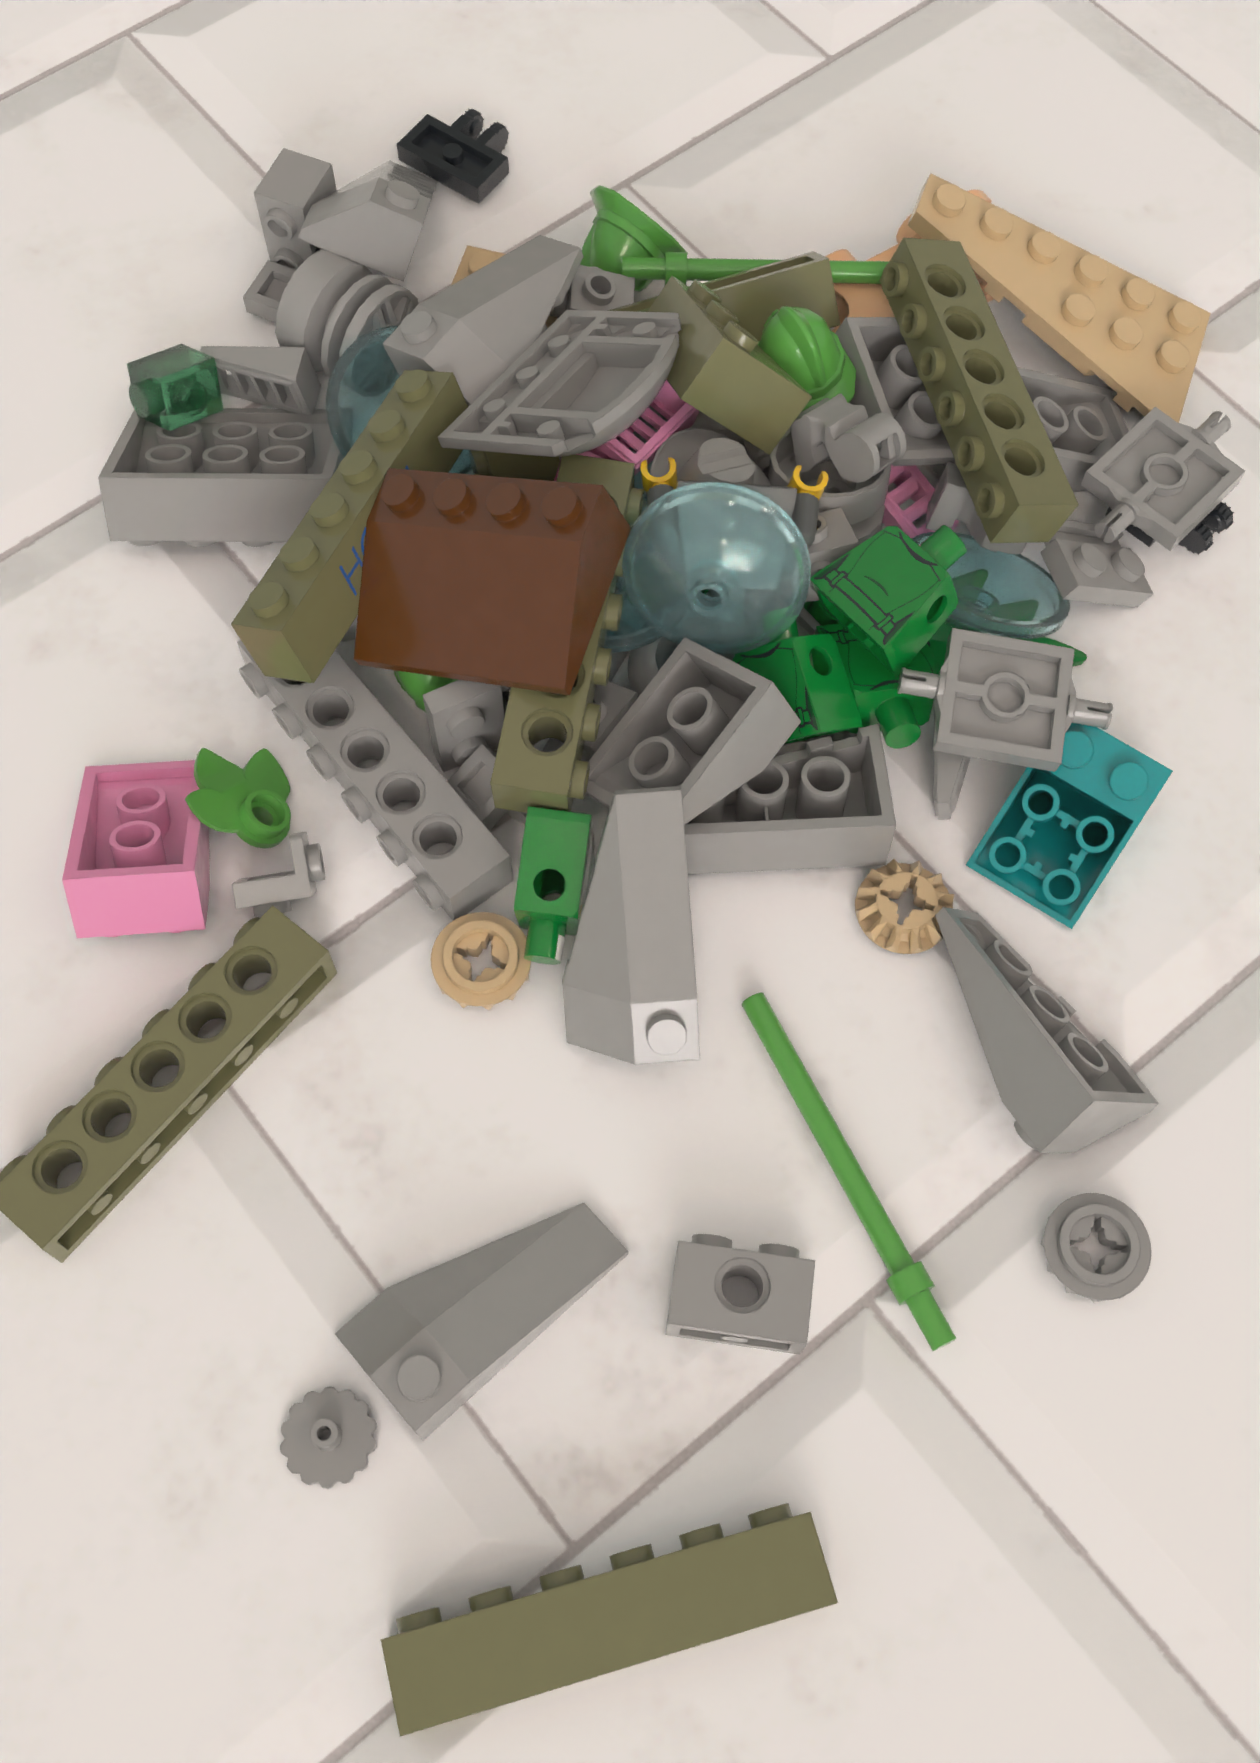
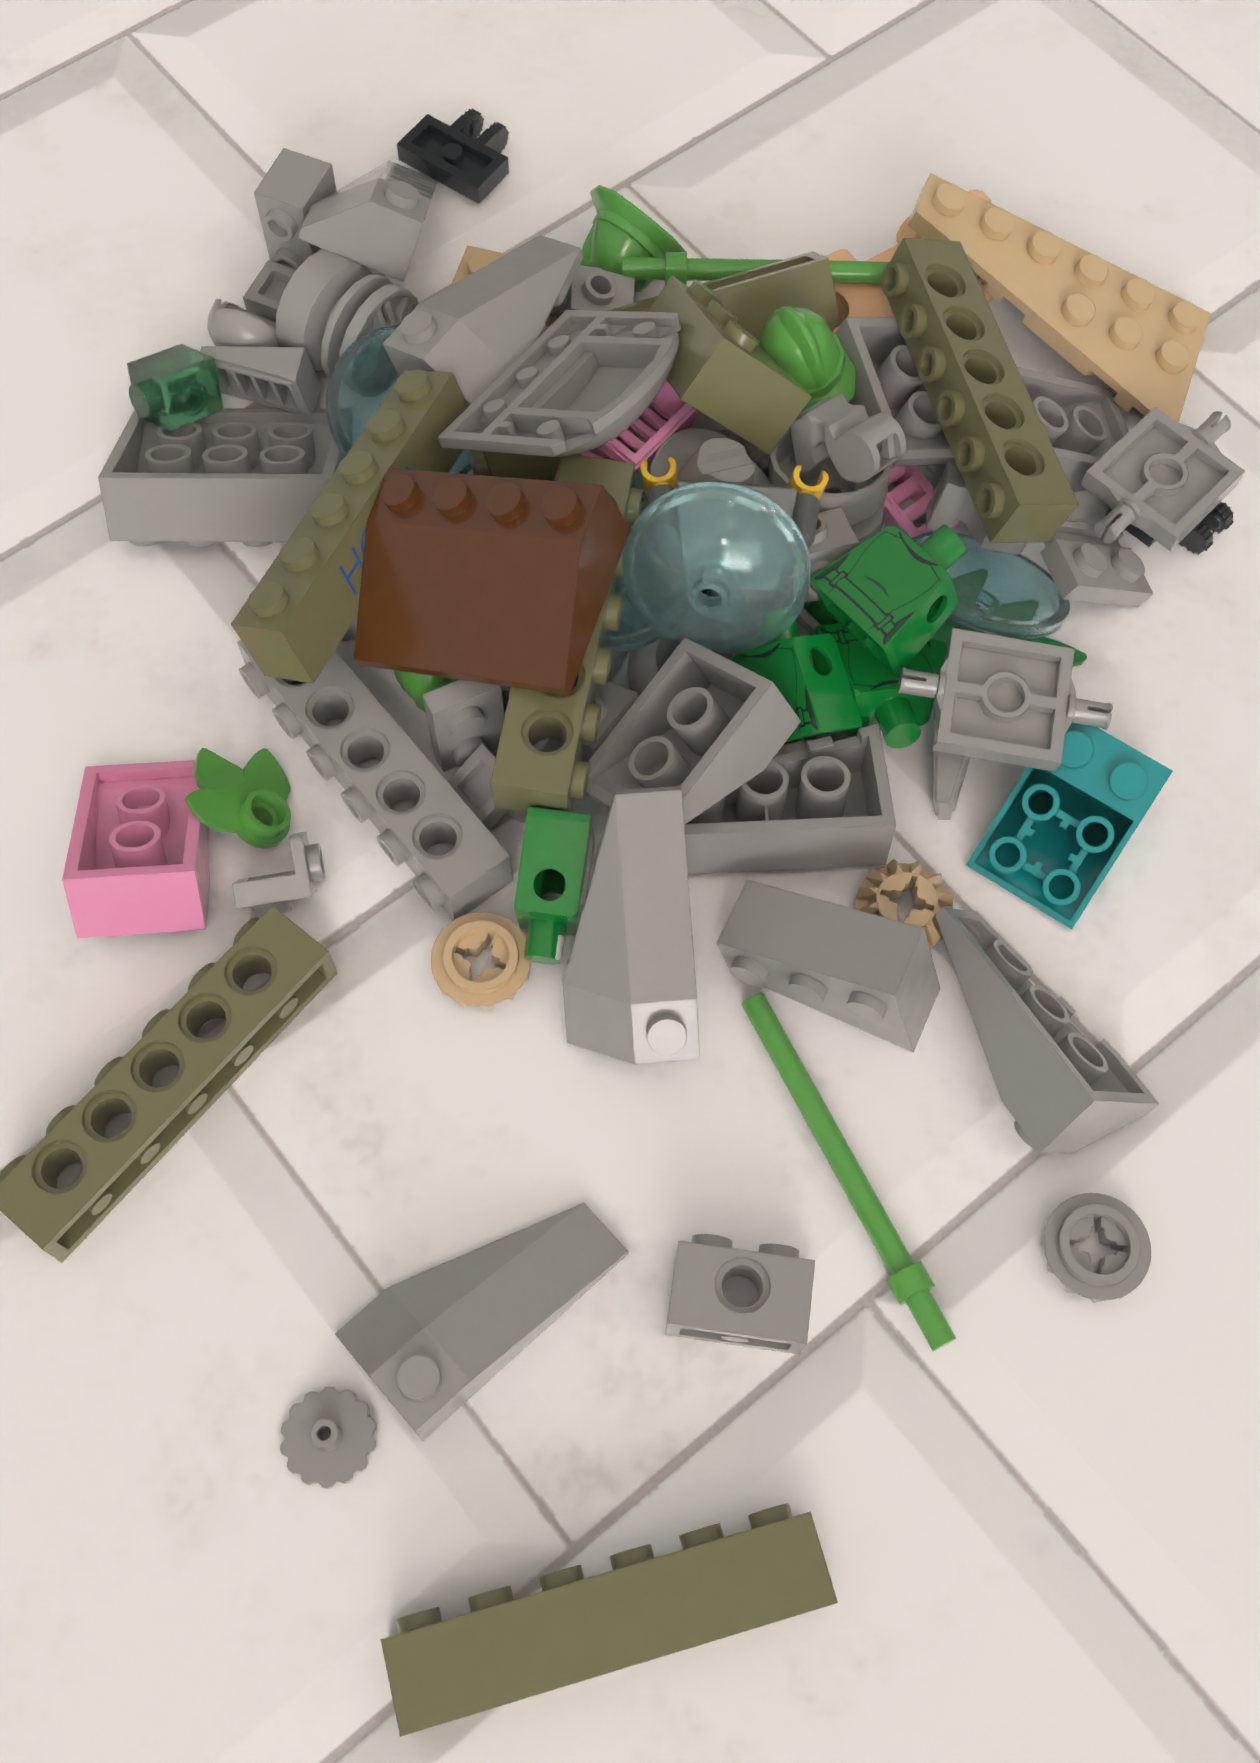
none -> light grey hair [207,299,280,347]
none -> light grey wedge [717,880,940,1053]

